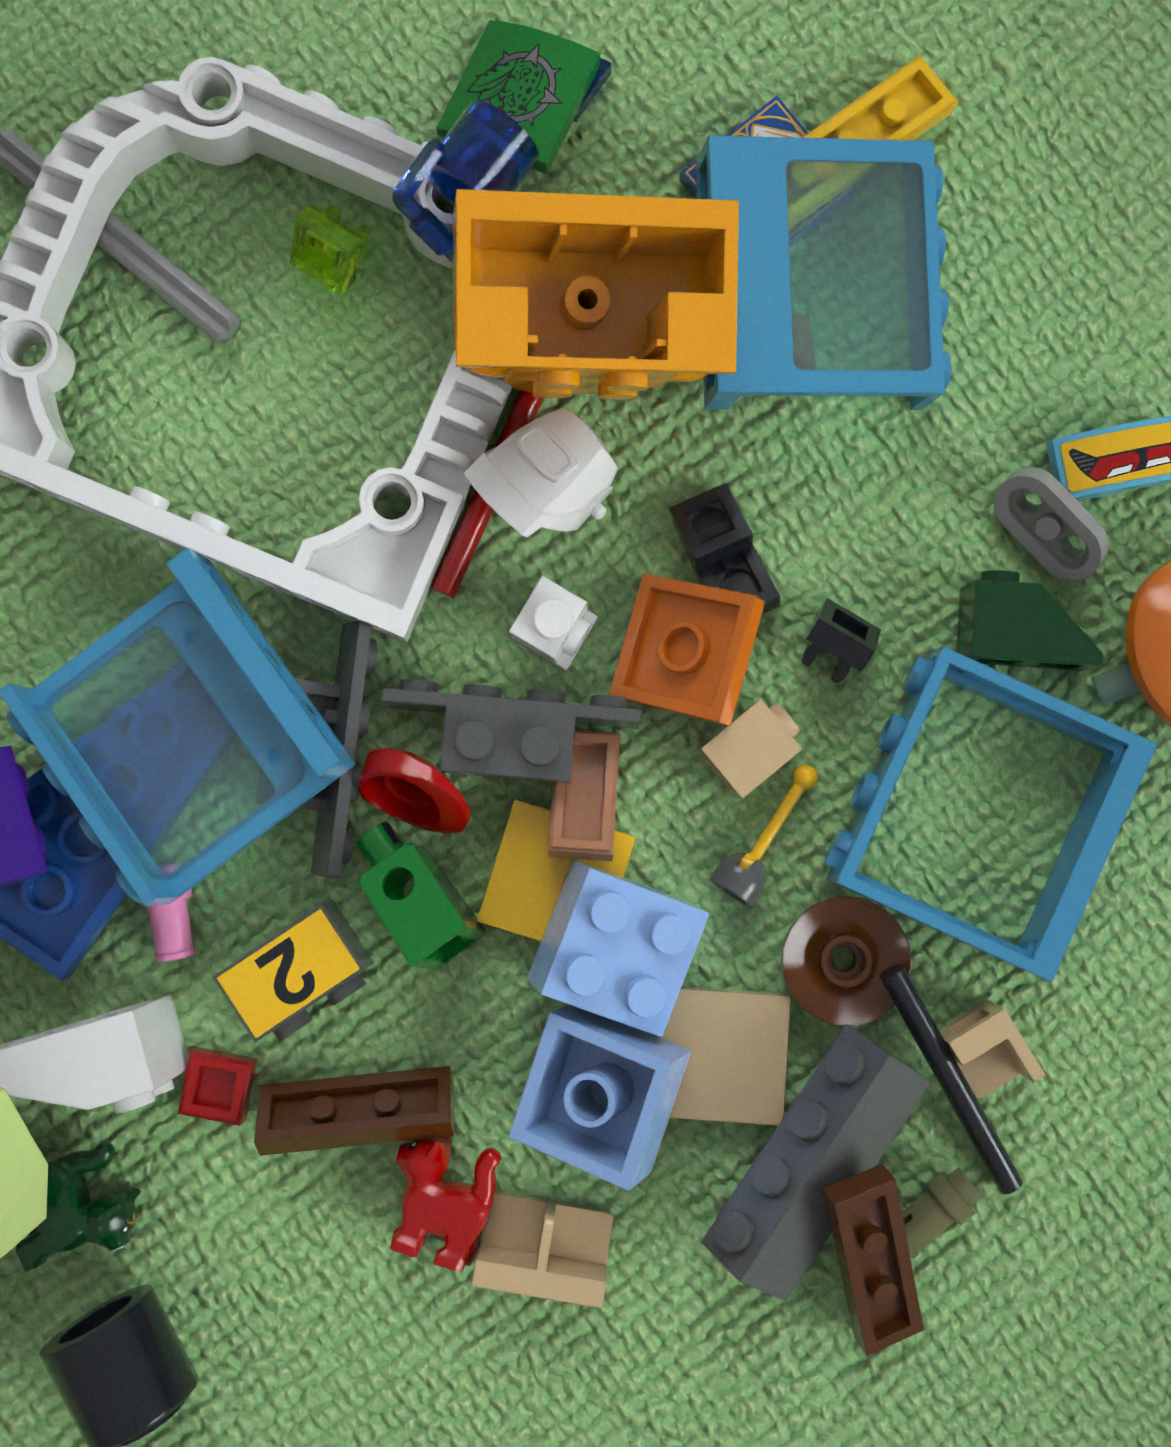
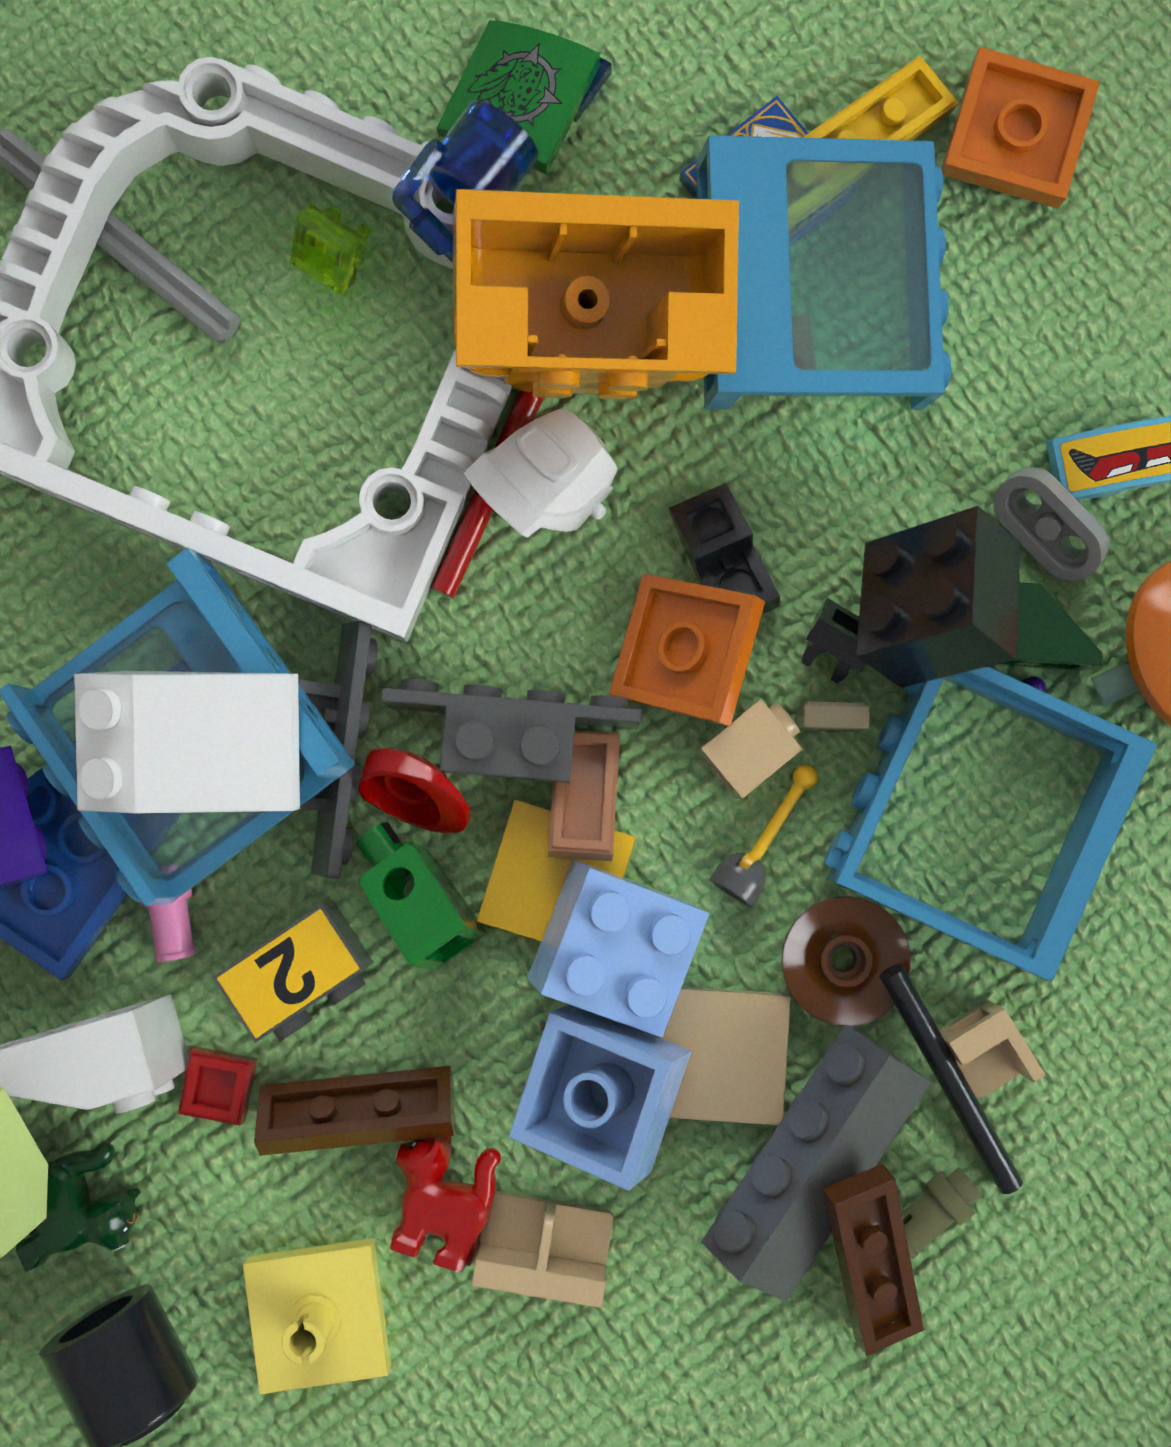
white brick [509,576,598,671] -> none
none -> white slope [74,671,300,813]
none -> light yellow tile [243,1238,391,1394]
none -> dark tan tile [795,702,870,732]
none -> black brick [856,506,1020,688]
none -> orange plate [941,47,1100,209]
none -> dark purple piece [1023,676,1046,693]

